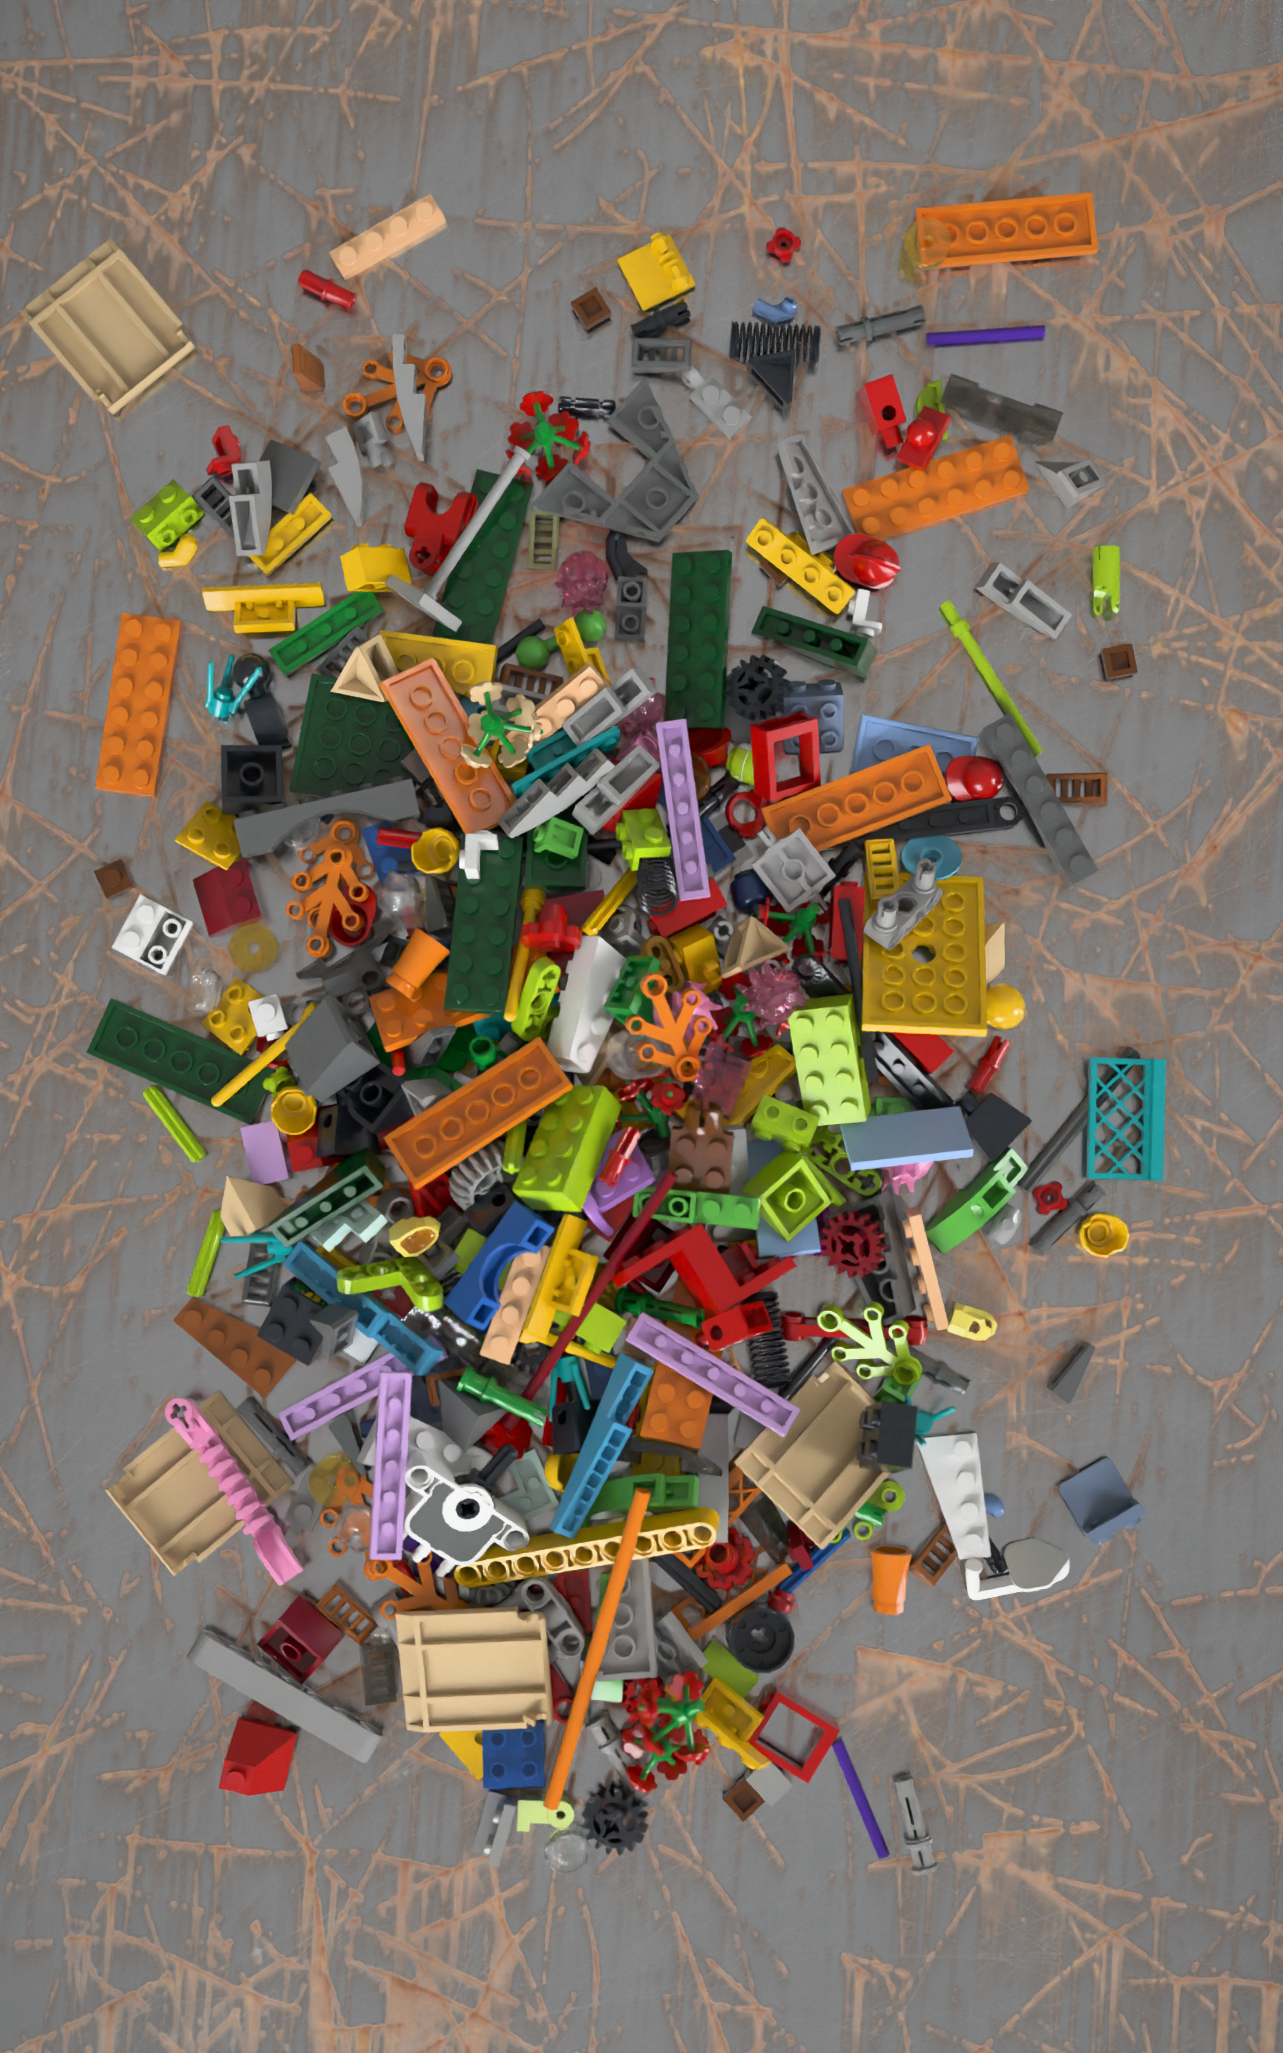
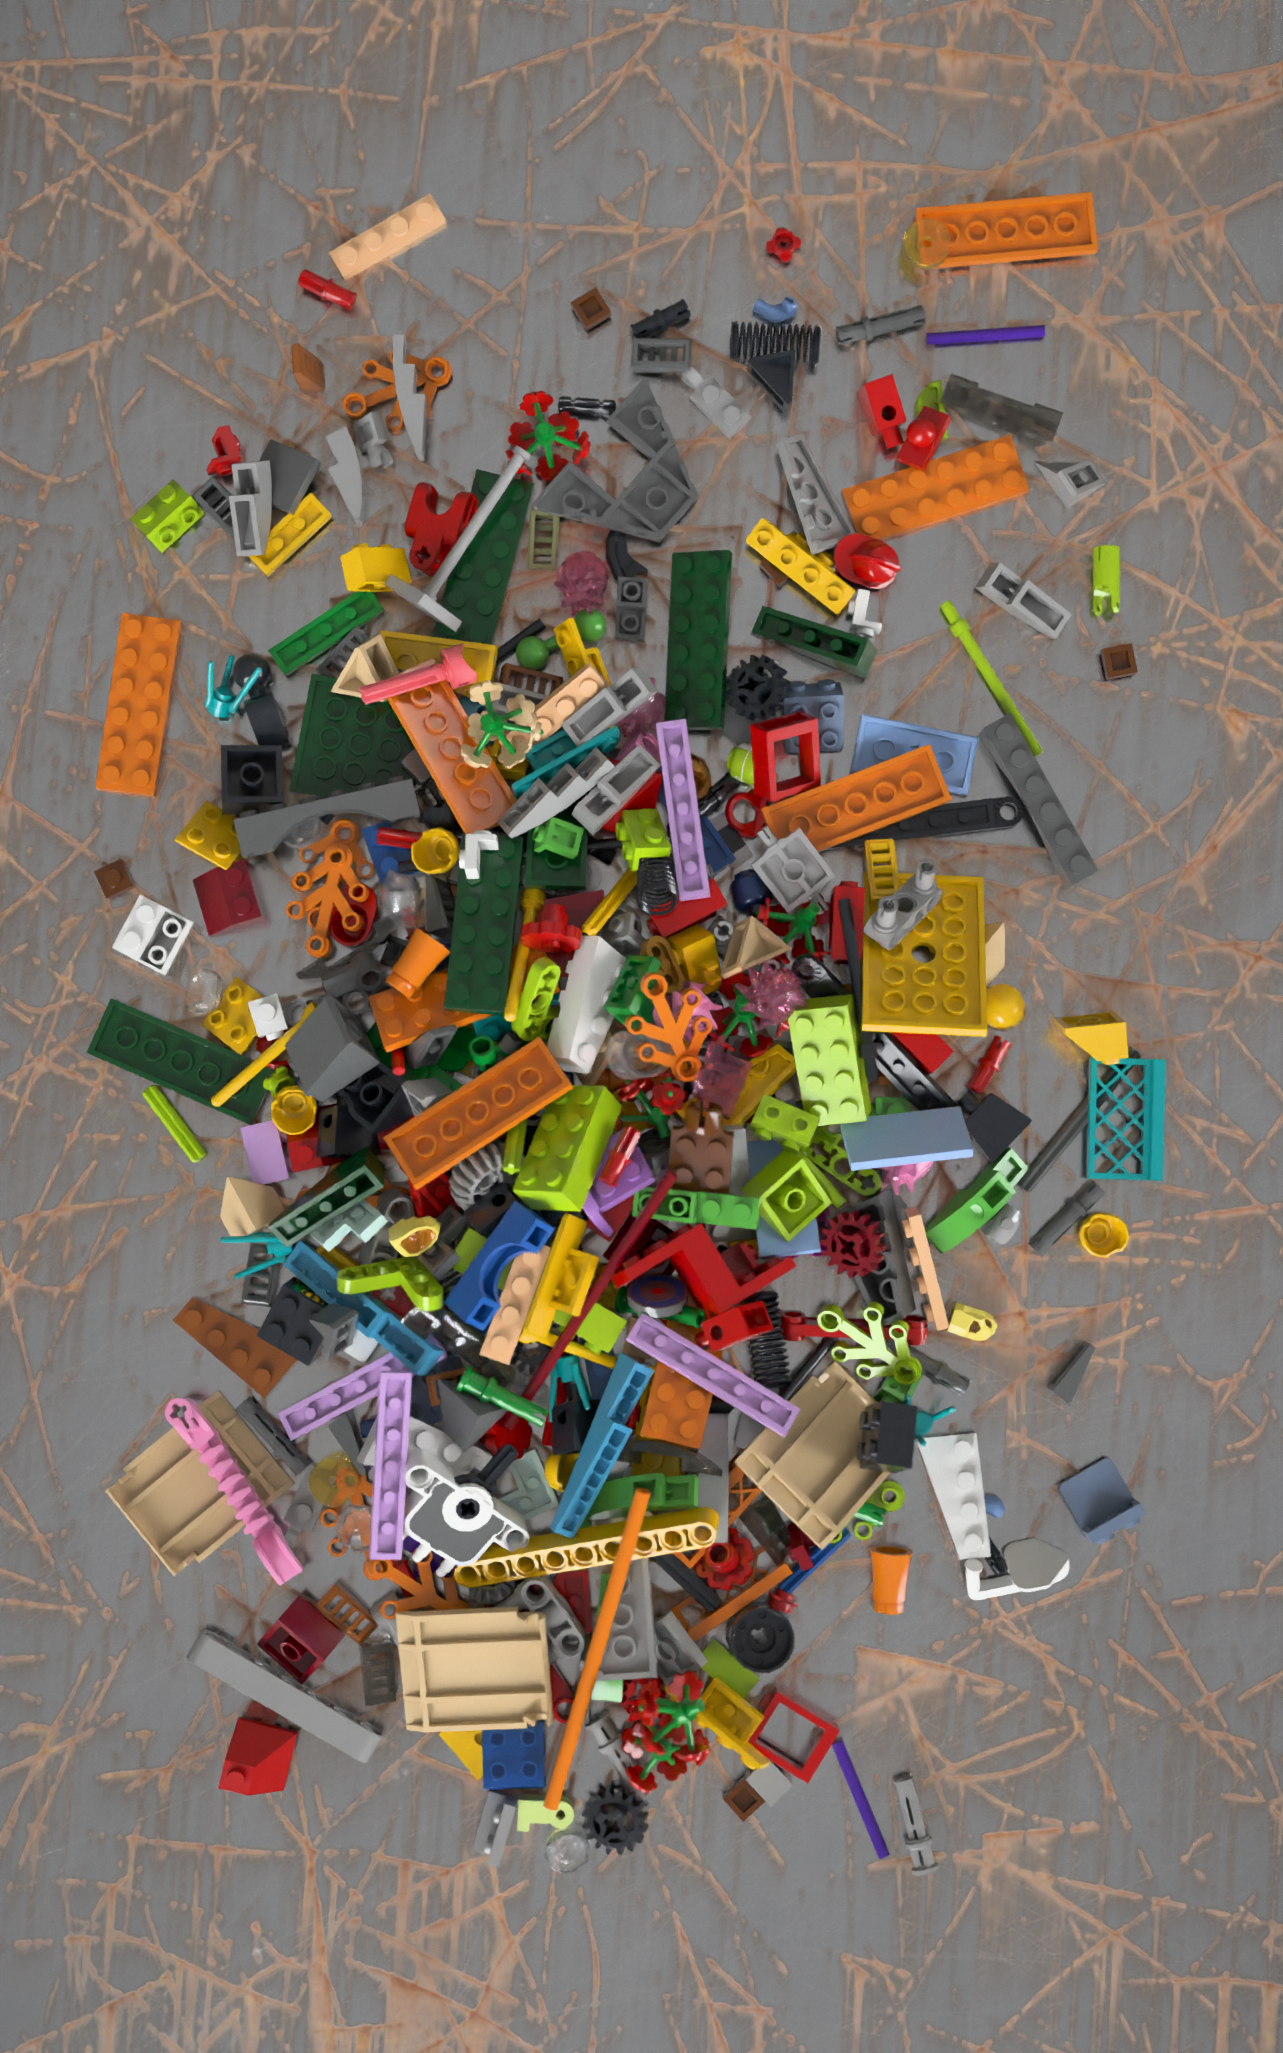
tan piece [19,238,195,415] -> none
yellow arm [158,533,198,567] -> none
lime axle [186,1209,225,1297] -> none
yellow bracket [202,582,325,633] -> none
clear yellow piece [229,924,279,973] -> none
yellow hinge [617,232,696,312] -> none
red piece [688,727,732,768] -> none
black pin [820,839,866,896] -> none
medium azure dish [902,836,962,881] -> none
dark orange slope [909,1520,958,1587] -> none
red cap [945,756,1004,802] -> none
red plate [1033,1181,1068,1215] -> none
dark orange slope [1046,773,1109,805] -> none
none -> coral piece [359,643,477,705]
none -> tile [627,1274,688,1318]
none -> yellow slope [1054,1011,1128,1065]

